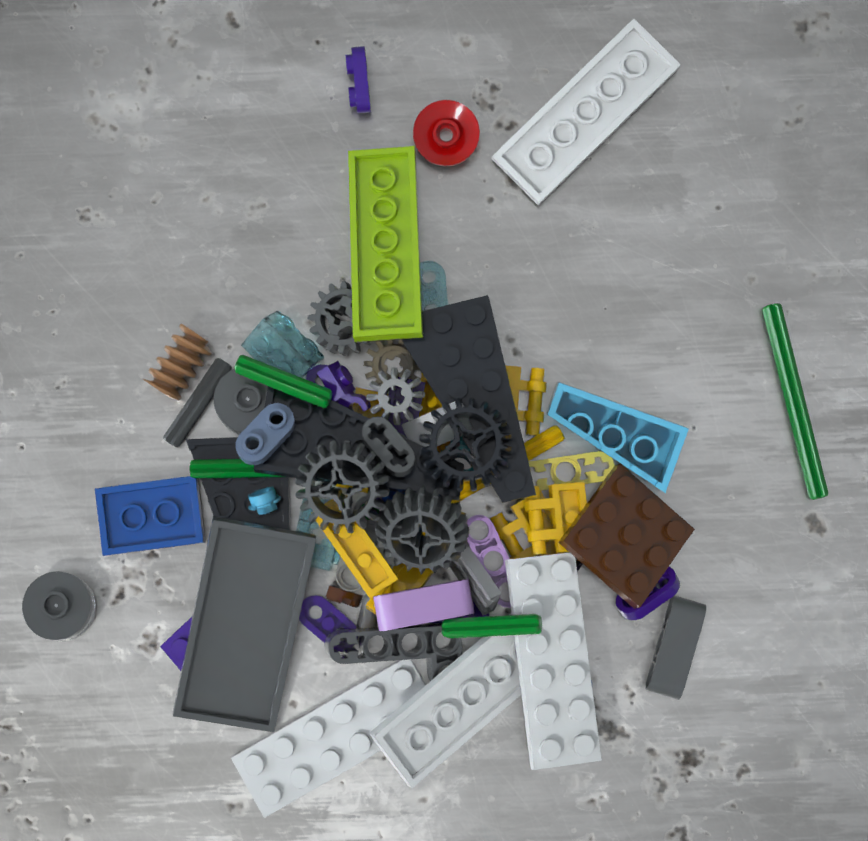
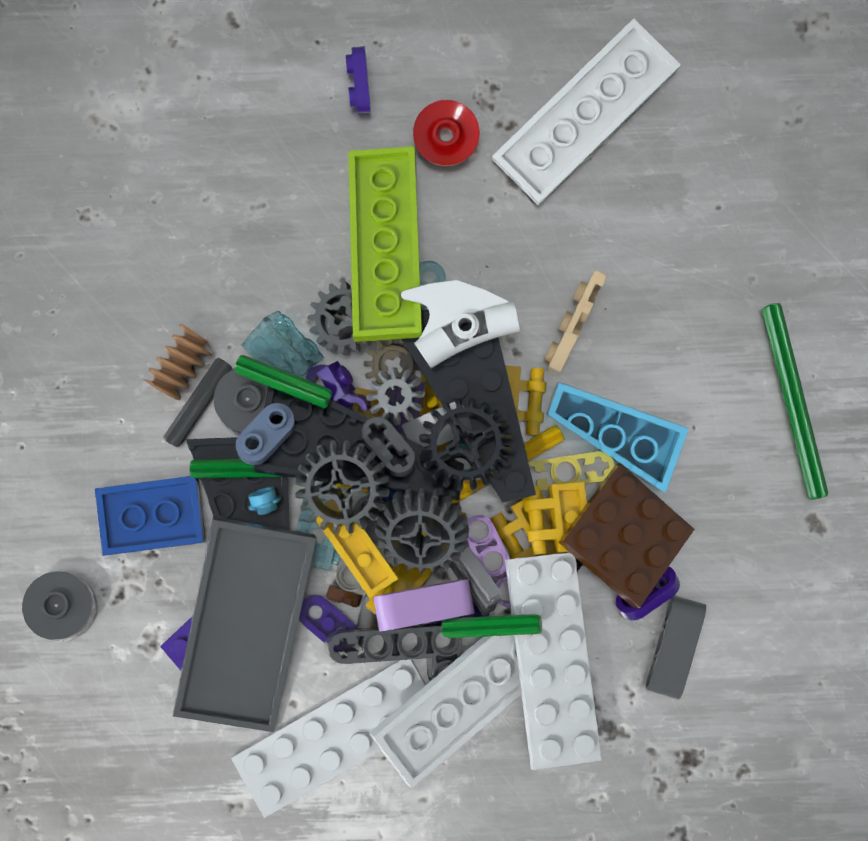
none -> white pin [401,280,520,368]
none -> tan wing [544,270,607,376]

